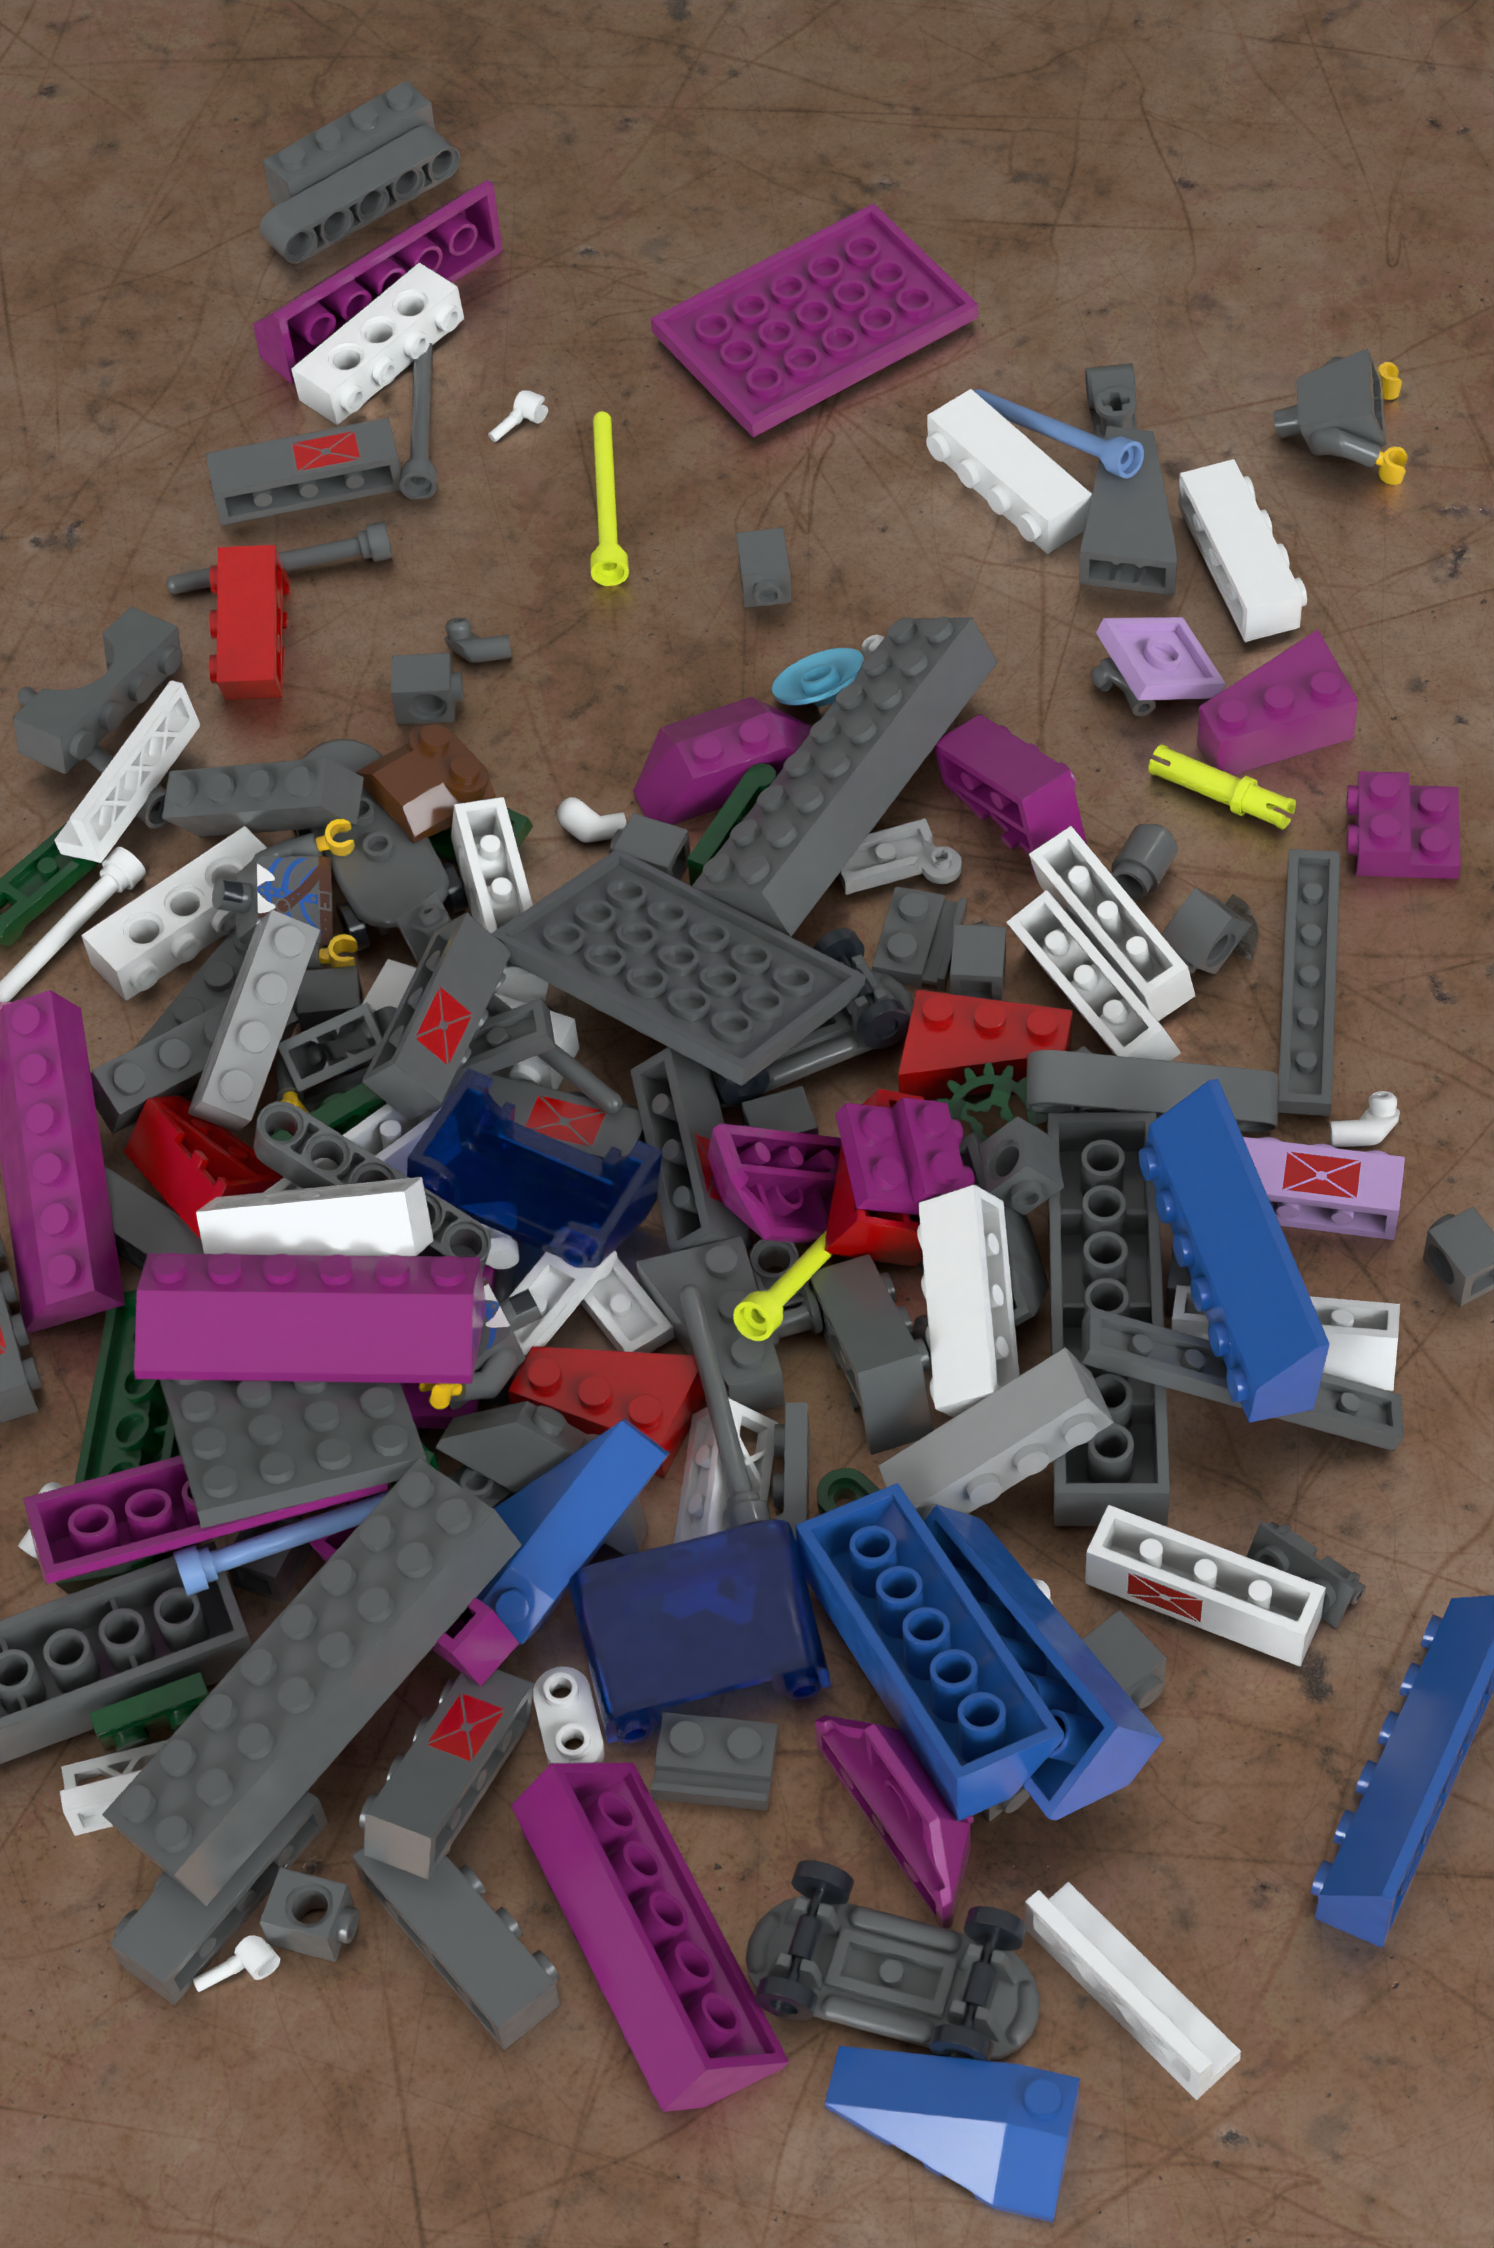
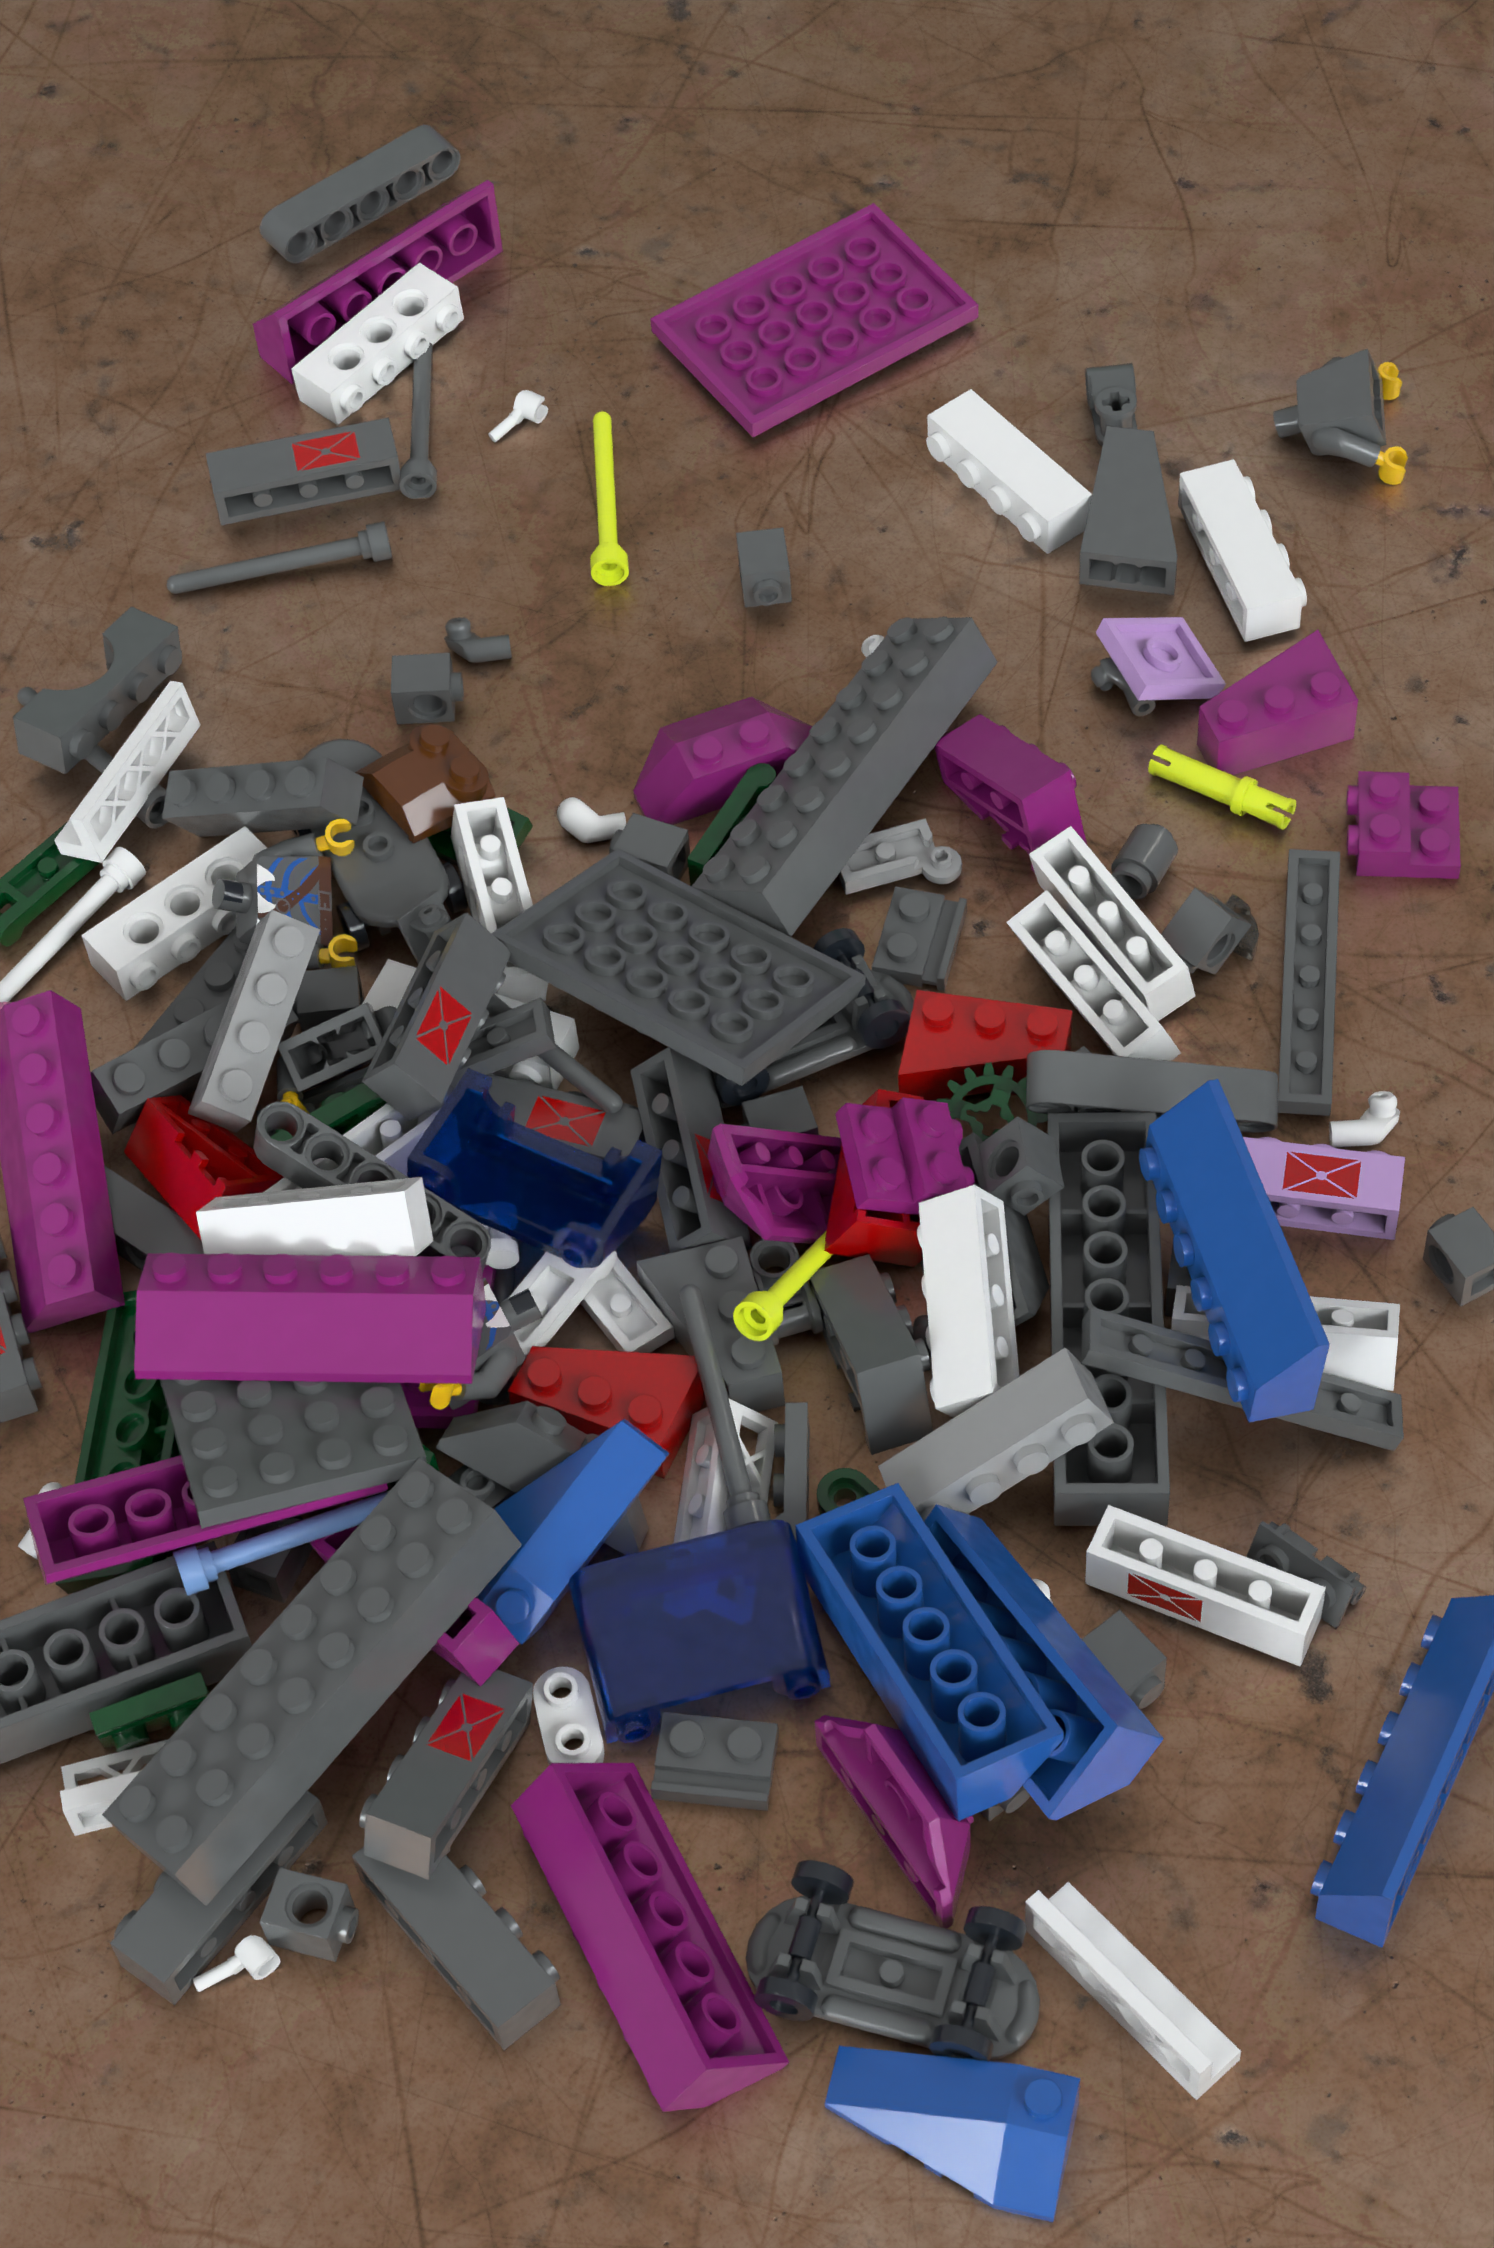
red wedge [209,545,290,700] -> none
dark grey wedge [263,81,435,206] -> none
medium azure dish [772,648,864,707] -> none
dark grey brick [950,924,1006,1001] -> none
medium blue piece [974,389,1144,479] -> none

